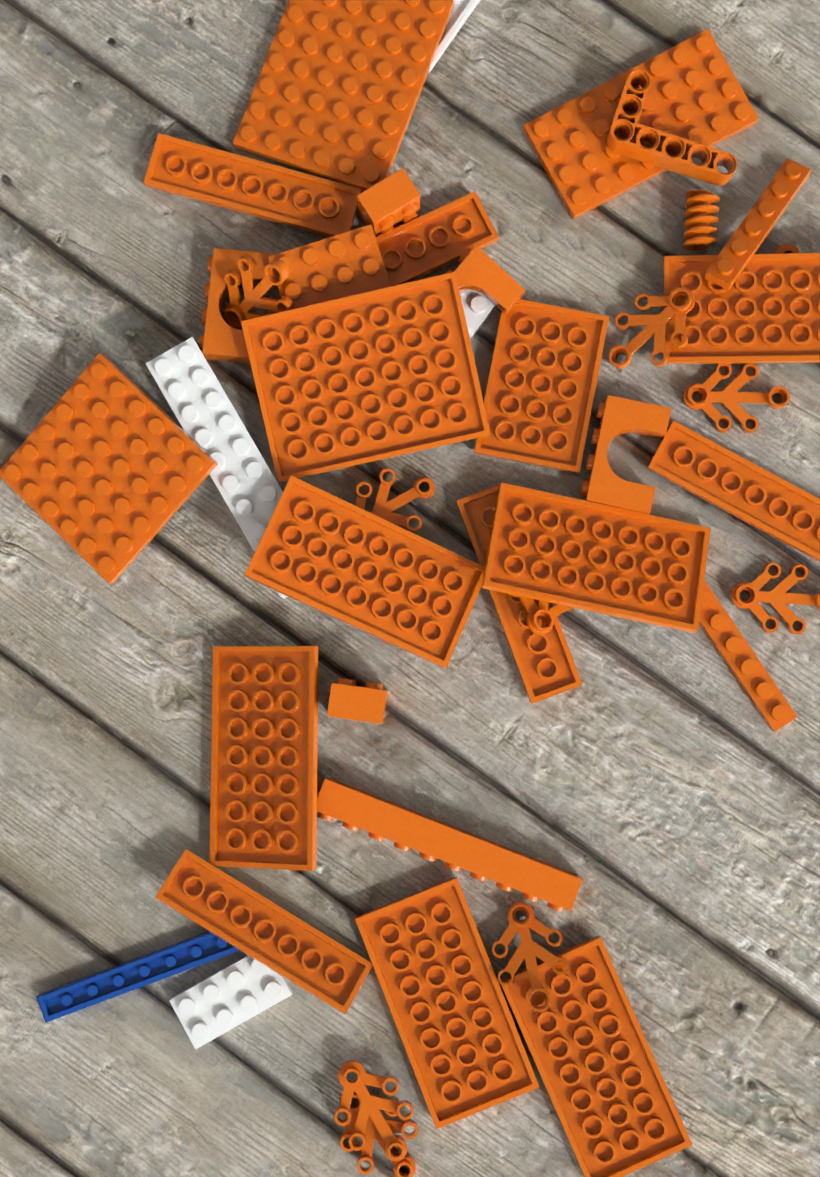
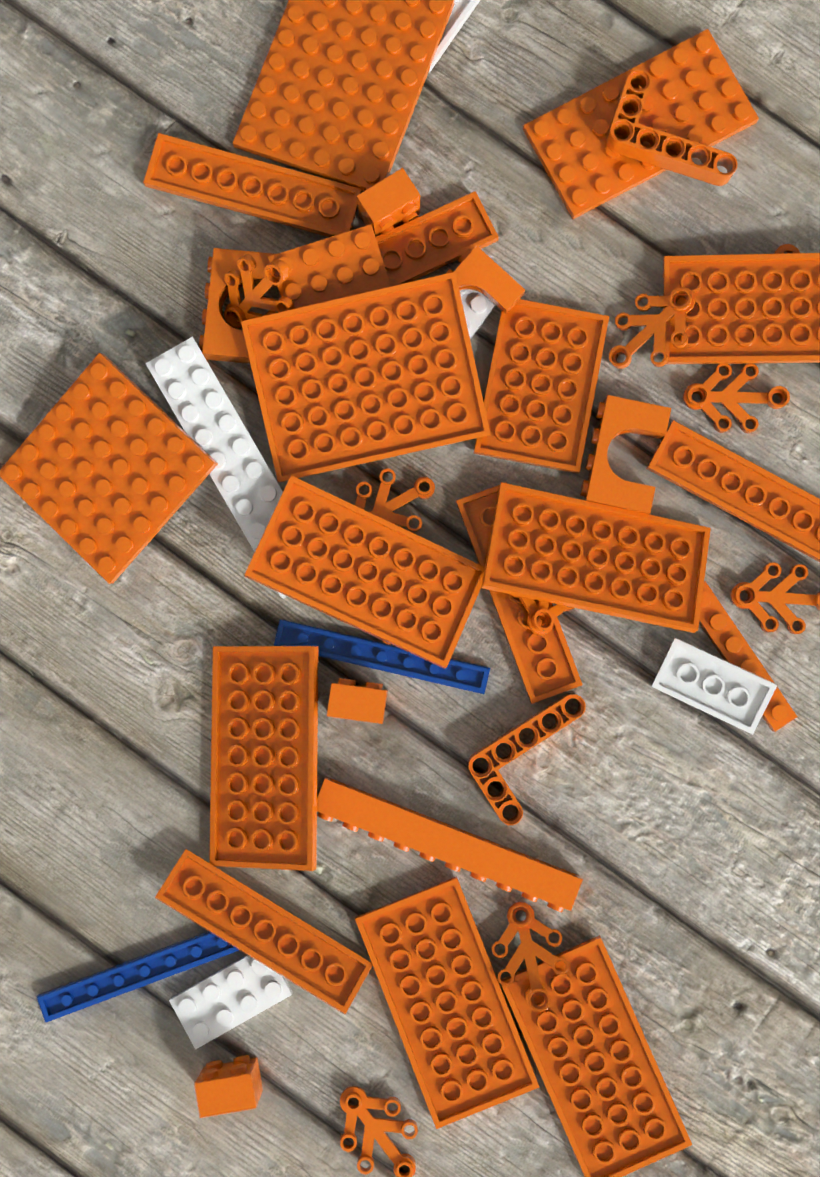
orange plant [334,1060,414,1161] -> none
orange piece [683,190,720,251] -> none
orange plate [705,158,811,290] -> none
none -> orange brick [194,1055,263,1118]
none -> blue tile [274,619,490,694]
none -> orange beam [468,694,586,825]
none -> white plate [652,637,777,735]

